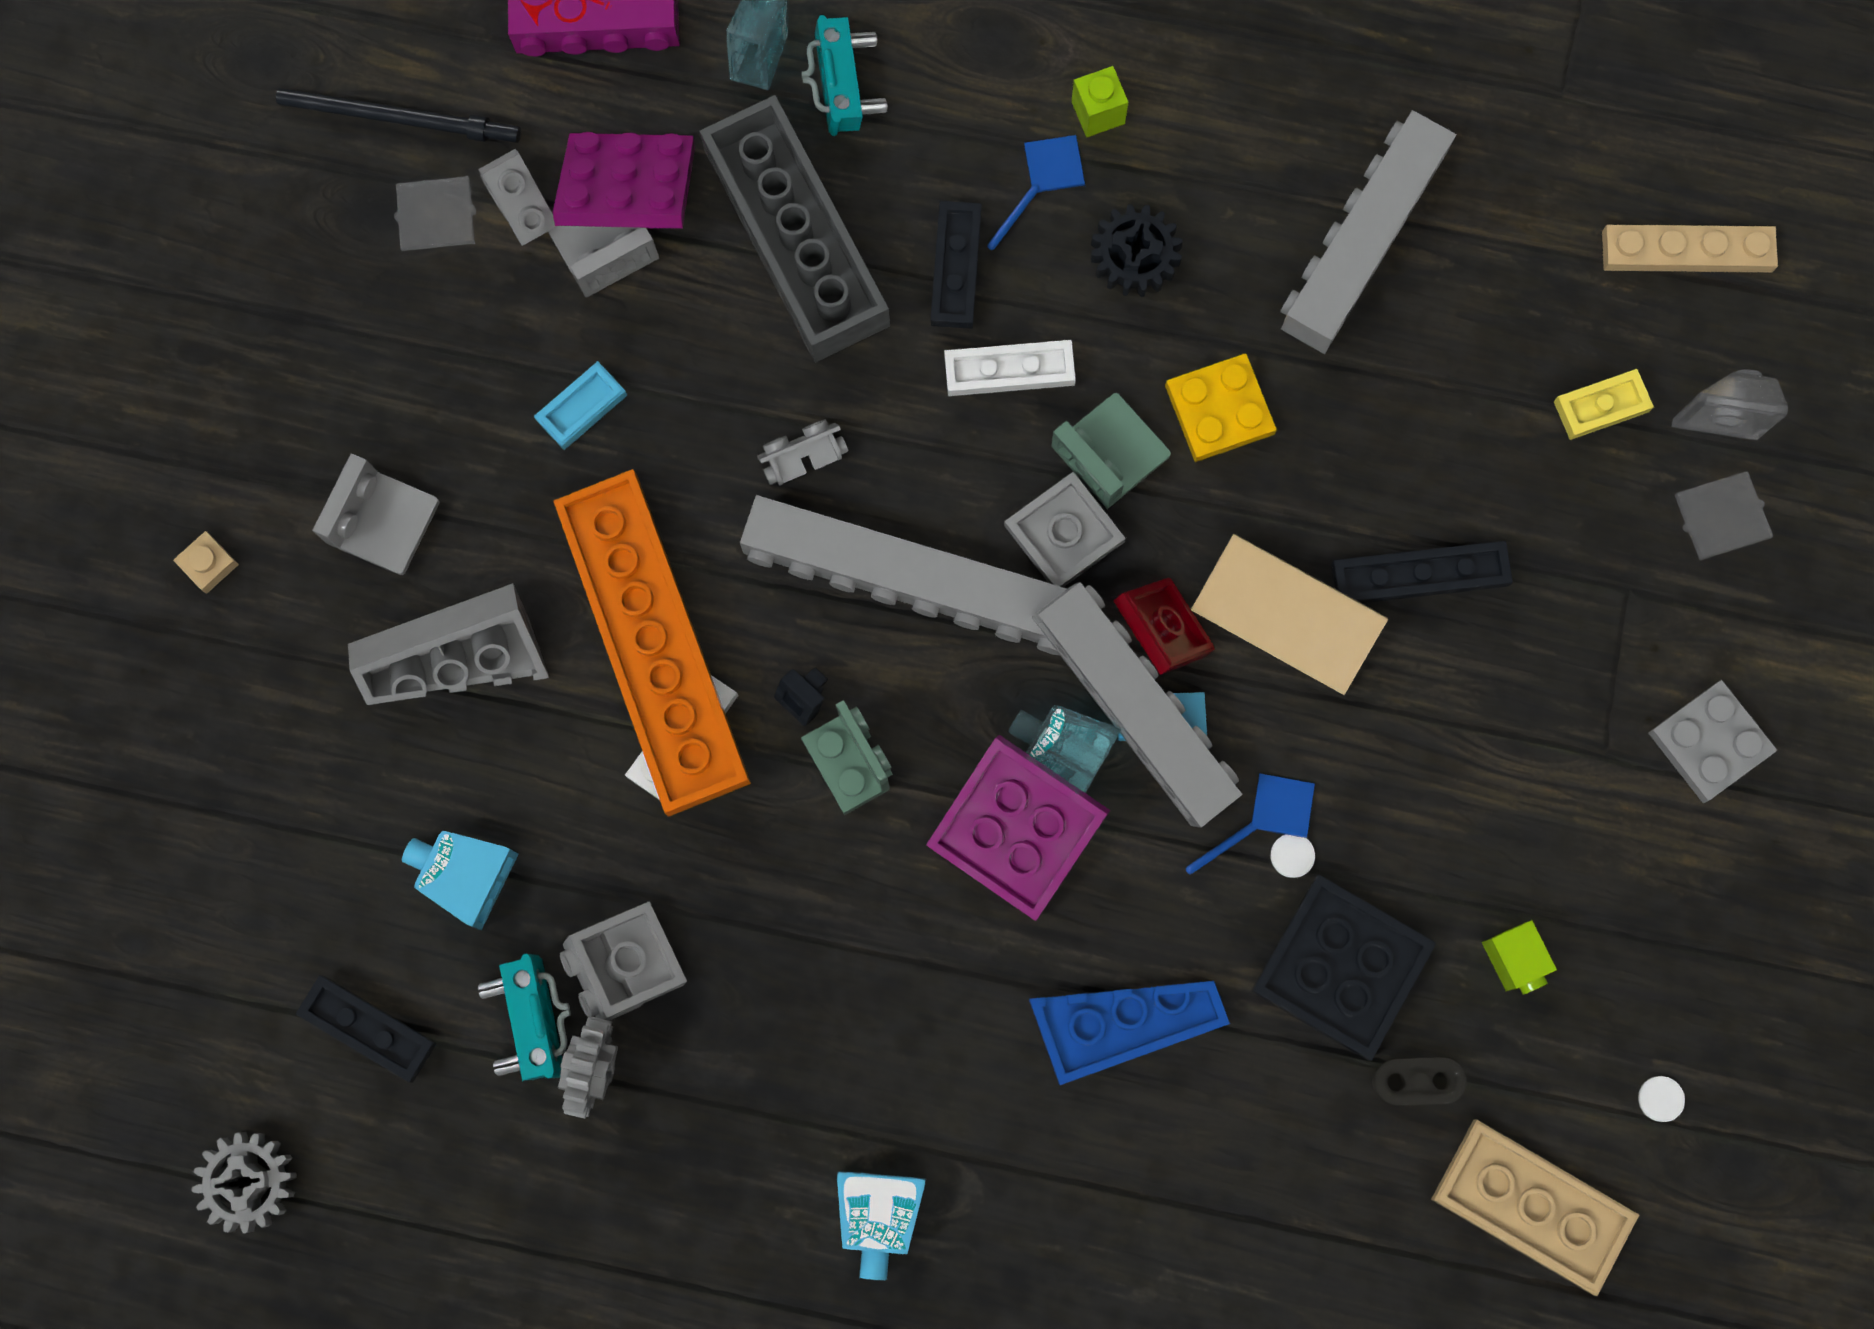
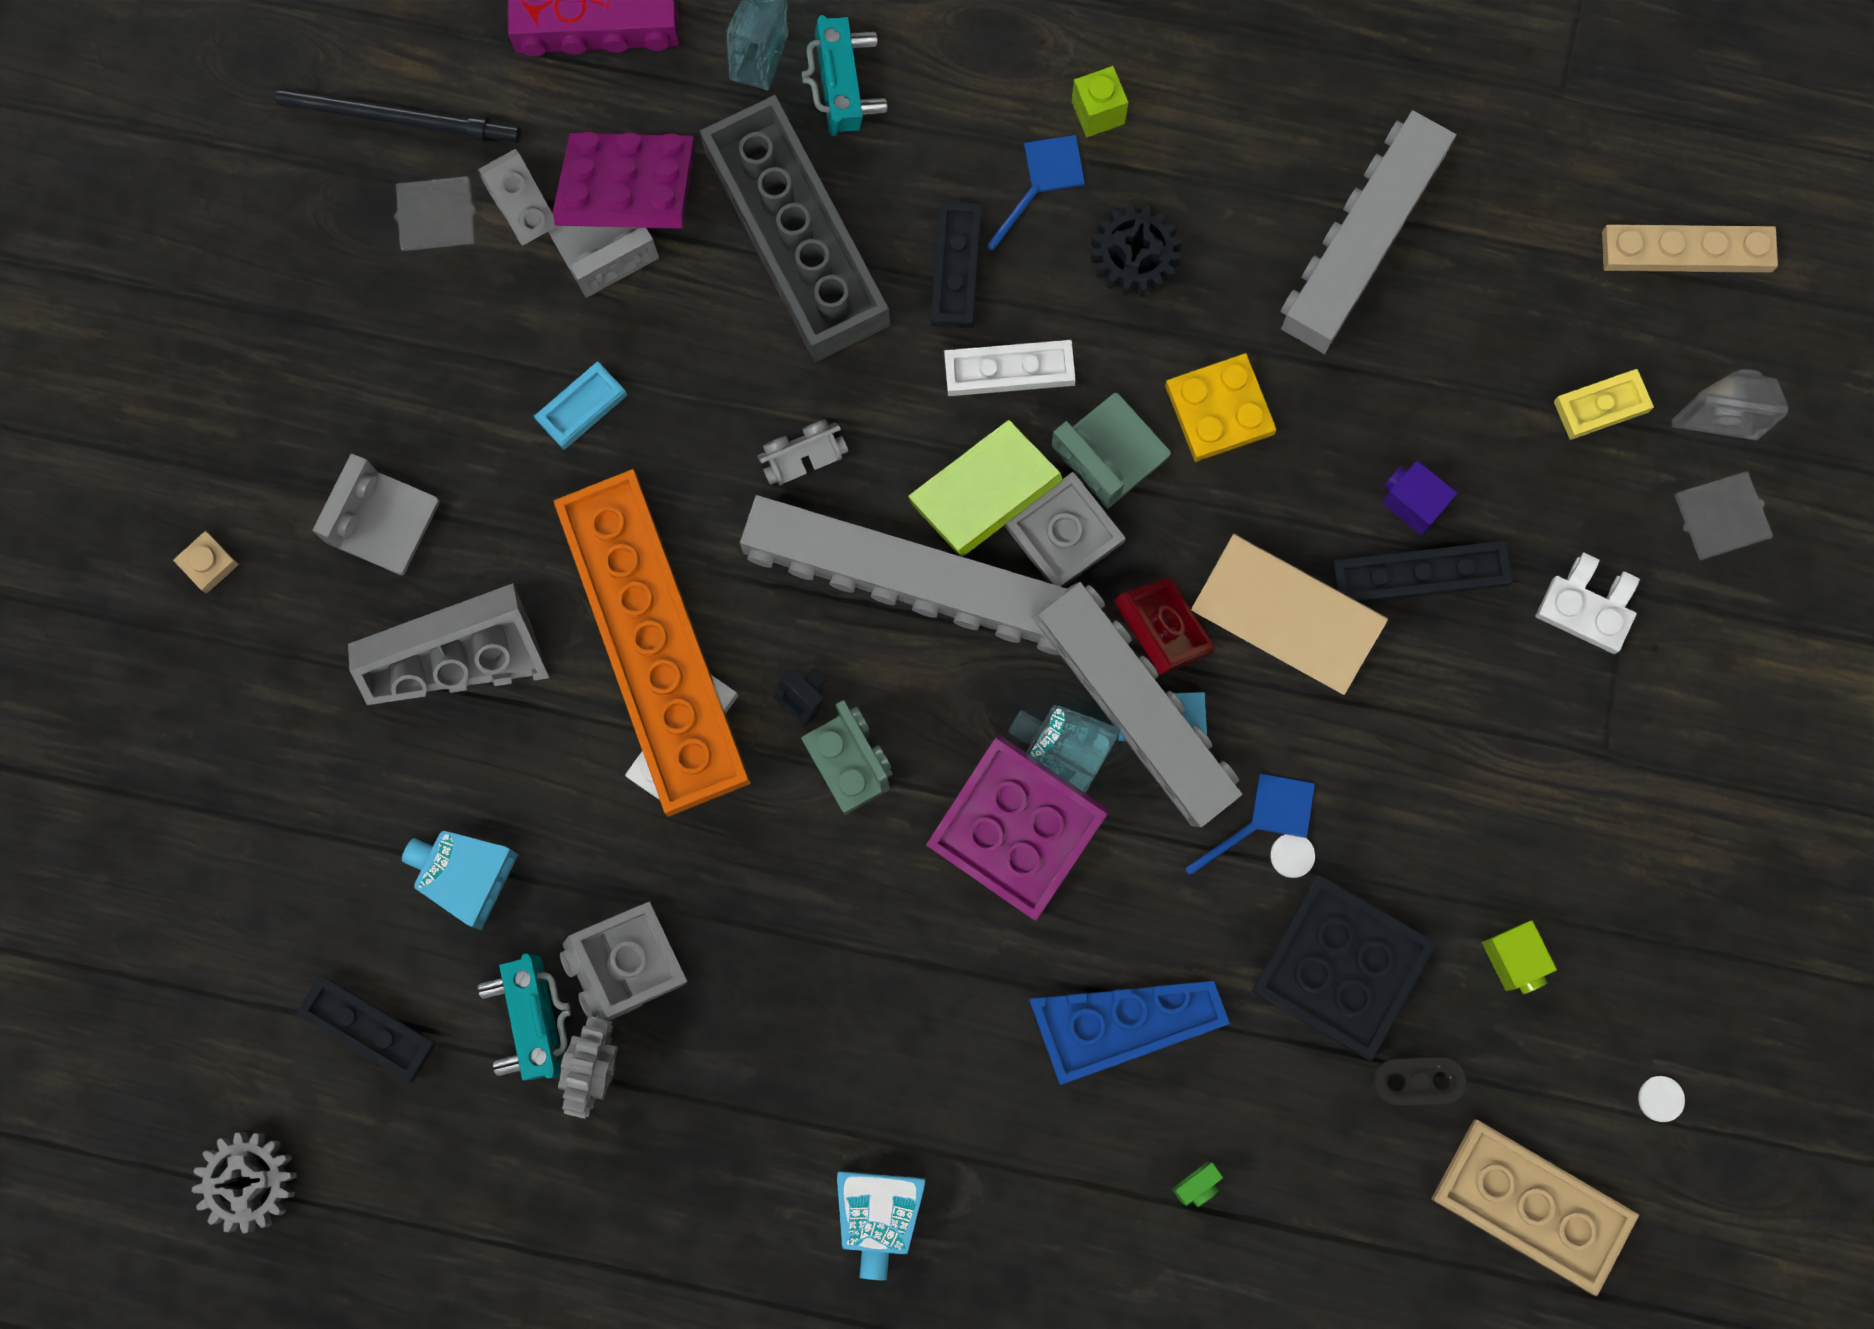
light grey plate [1648,680,1777,803] -> none
none -> lime tile [908,420,1063,557]
none -> bright green plate [1172,1162,1223,1207]
none -> dark purple brick [1382,460,1457,536]
none -> white plate [1535,553,1640,654]

